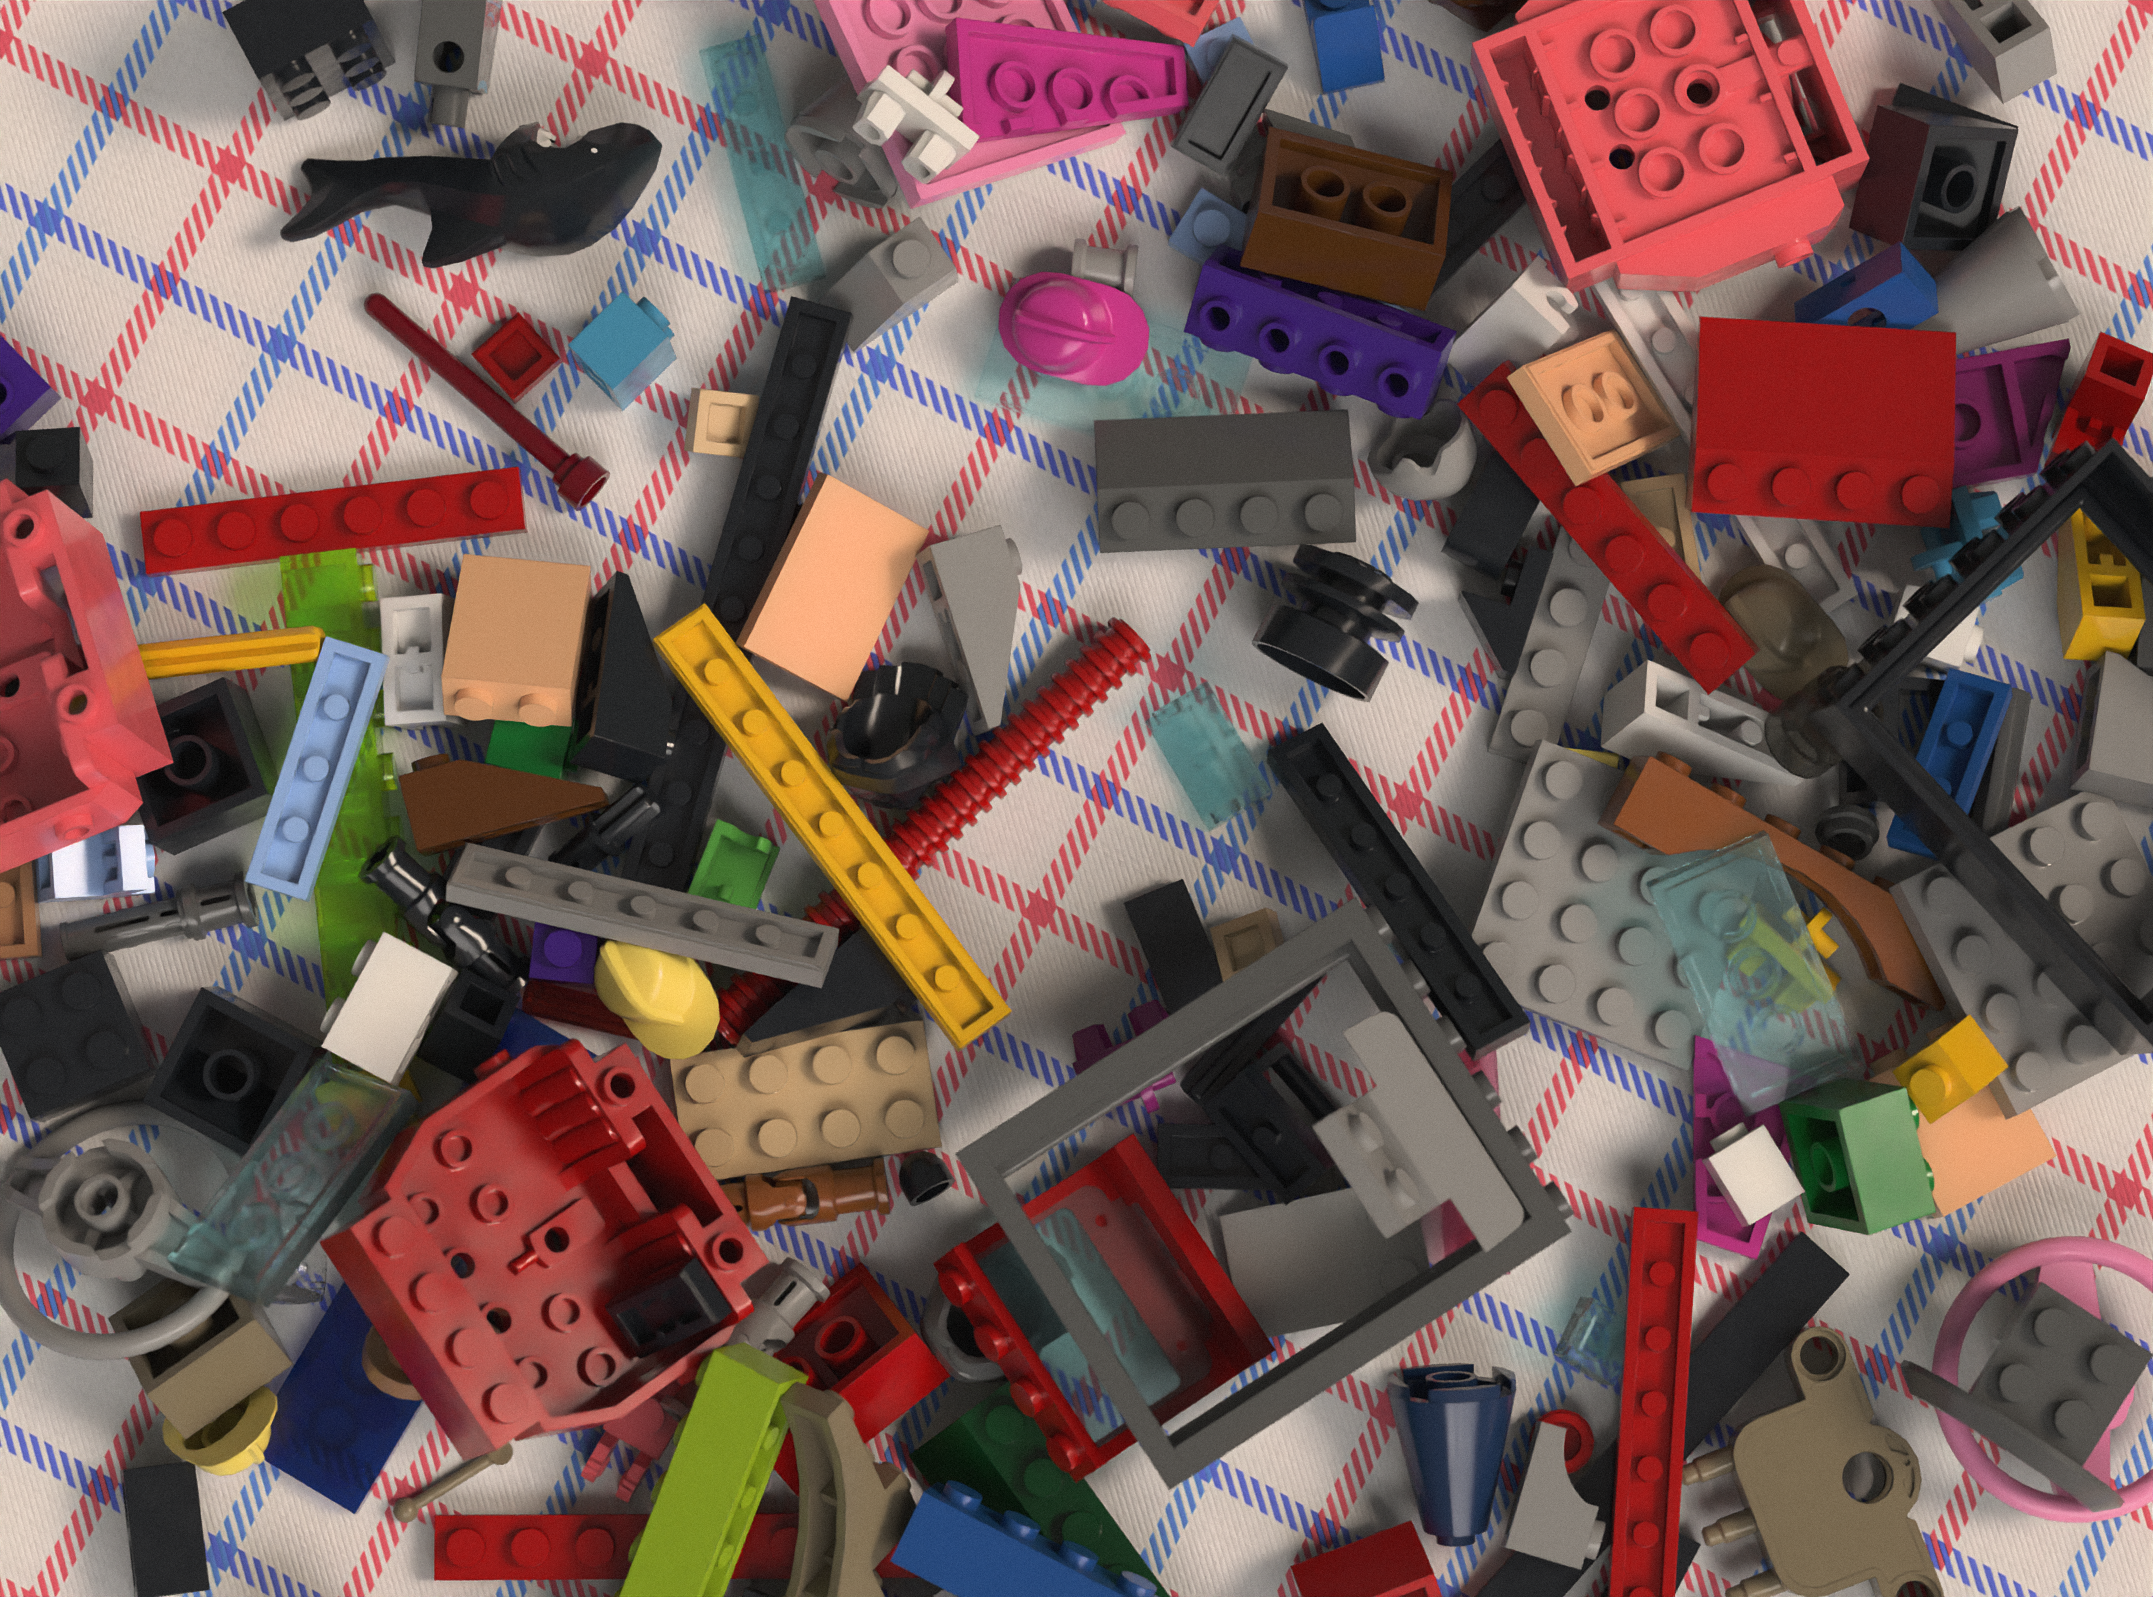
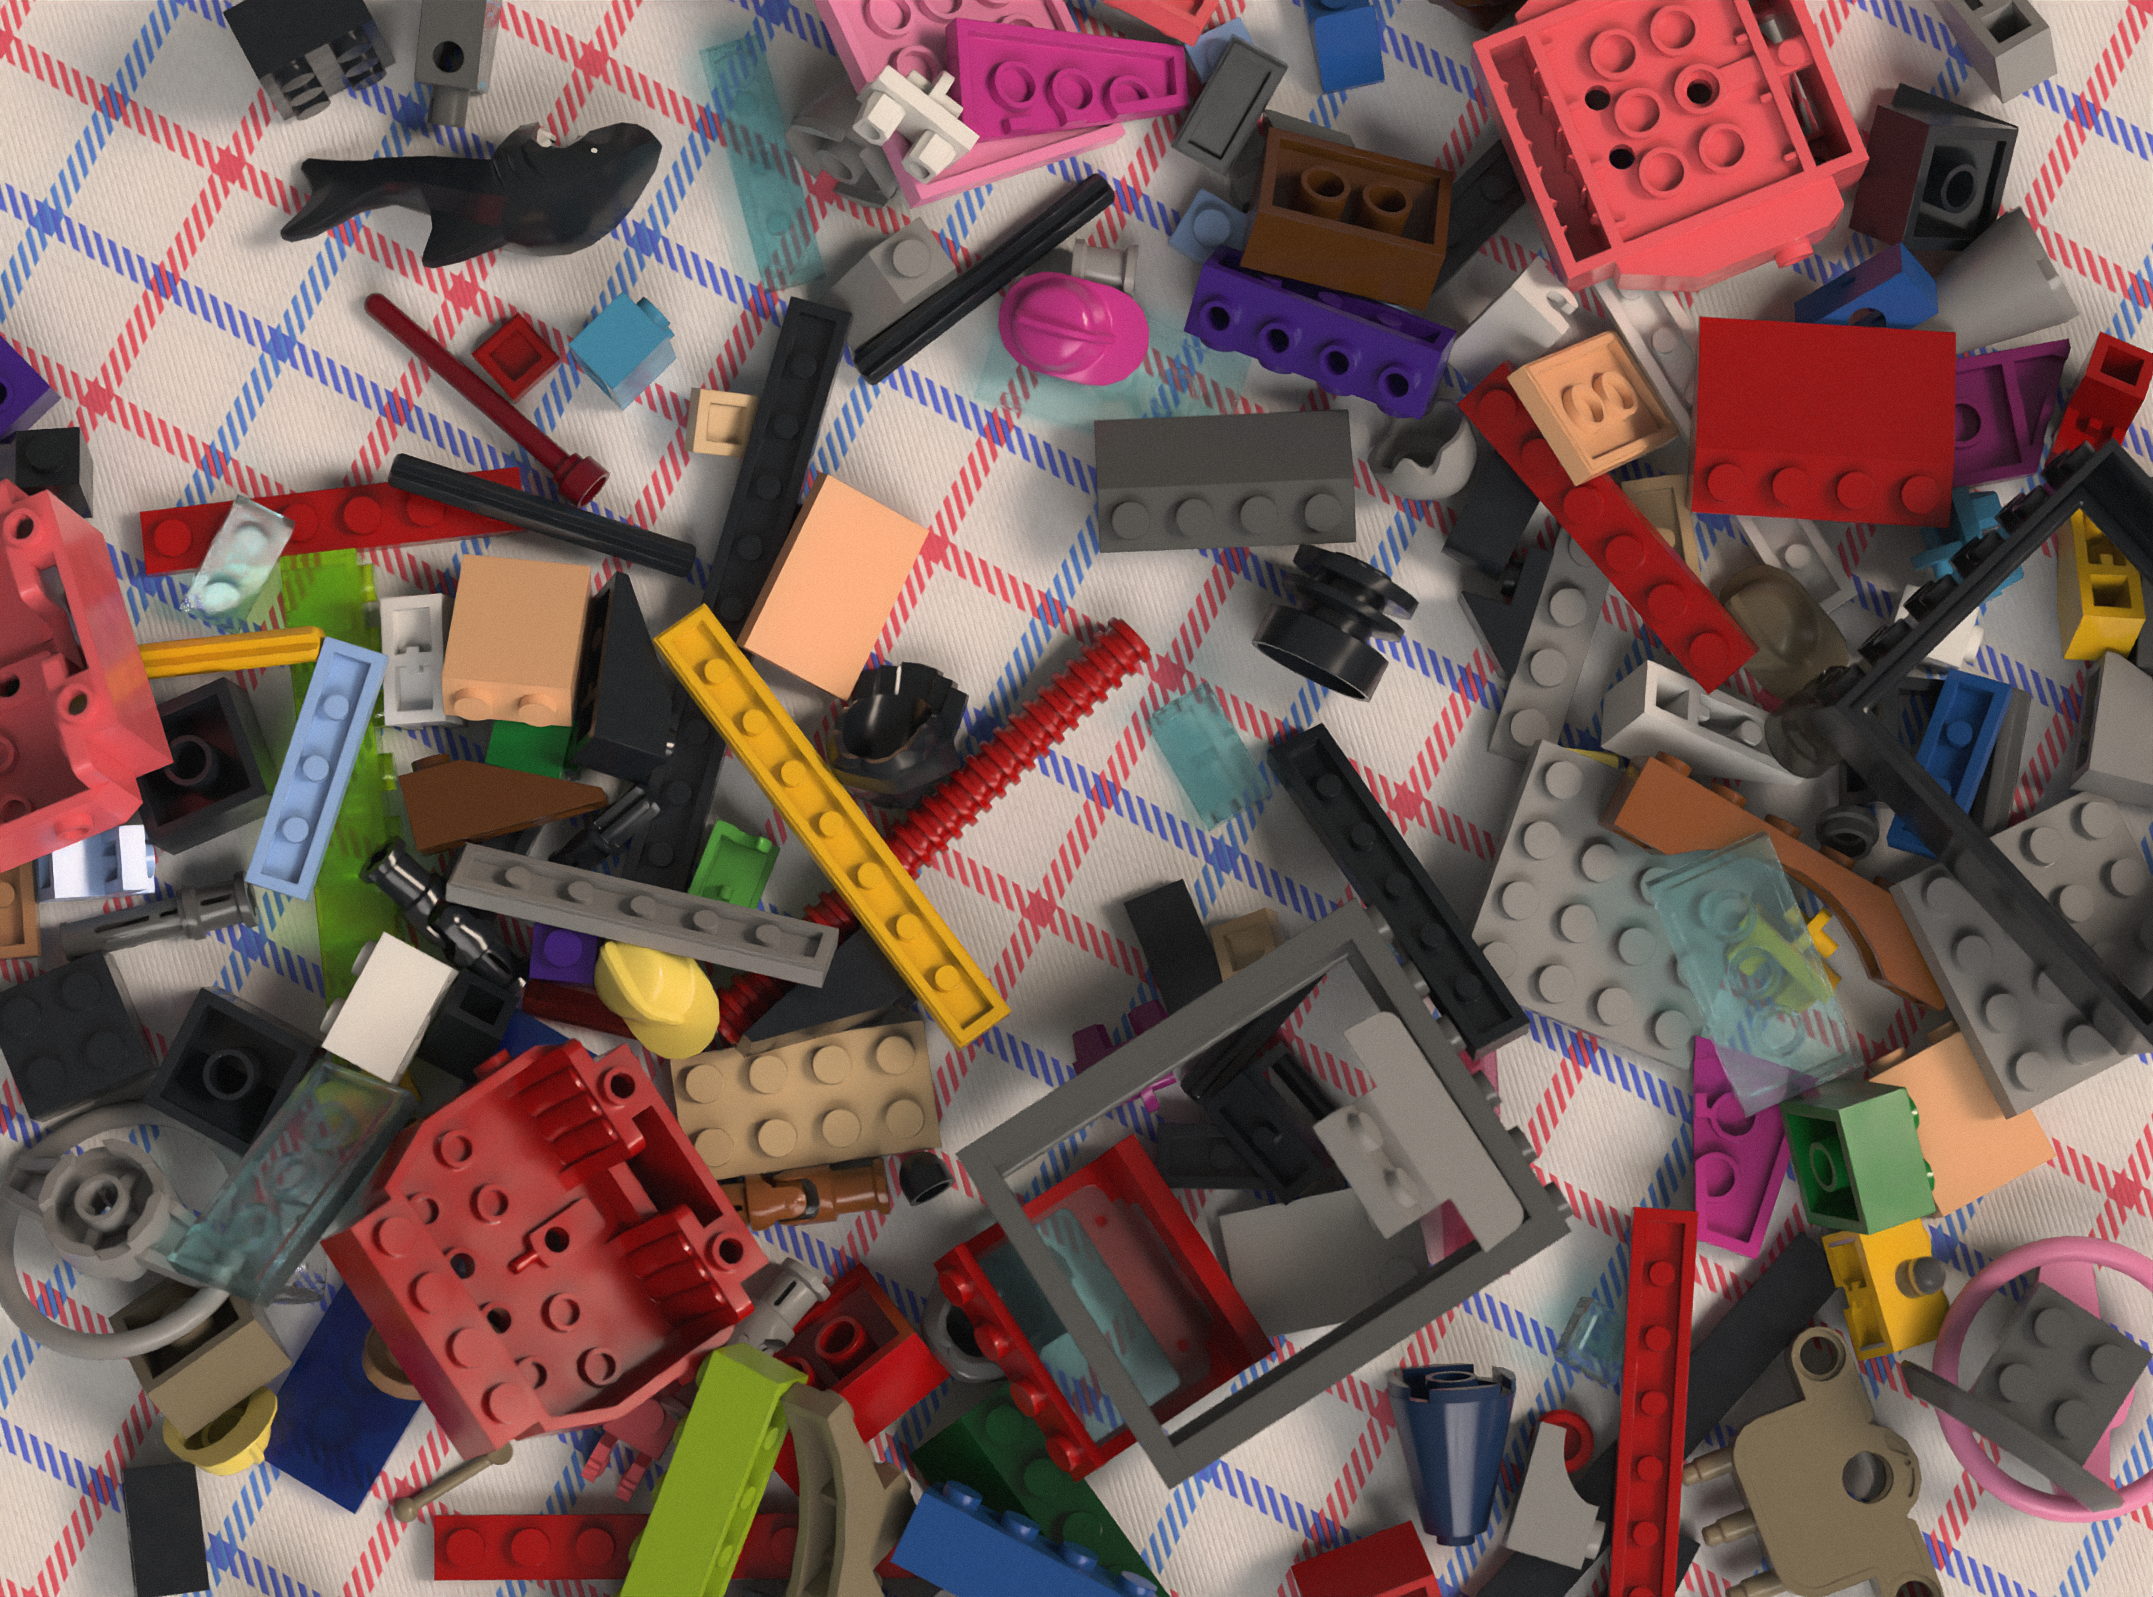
black plate [604,1257,732,1359] -> none
light grey slope [916,525,1022,737] -> none
white brick [1702,1122,1805,1227] -> none
yellow brick [1892,1014,2009,1125] -> none
none -> clear light blue plate [180,494,295,634]
none -> black axle [388,453,696,577]
none -> black axle [853,173,1115,385]
none -> yellow piece [1821,1217,1950,1361]

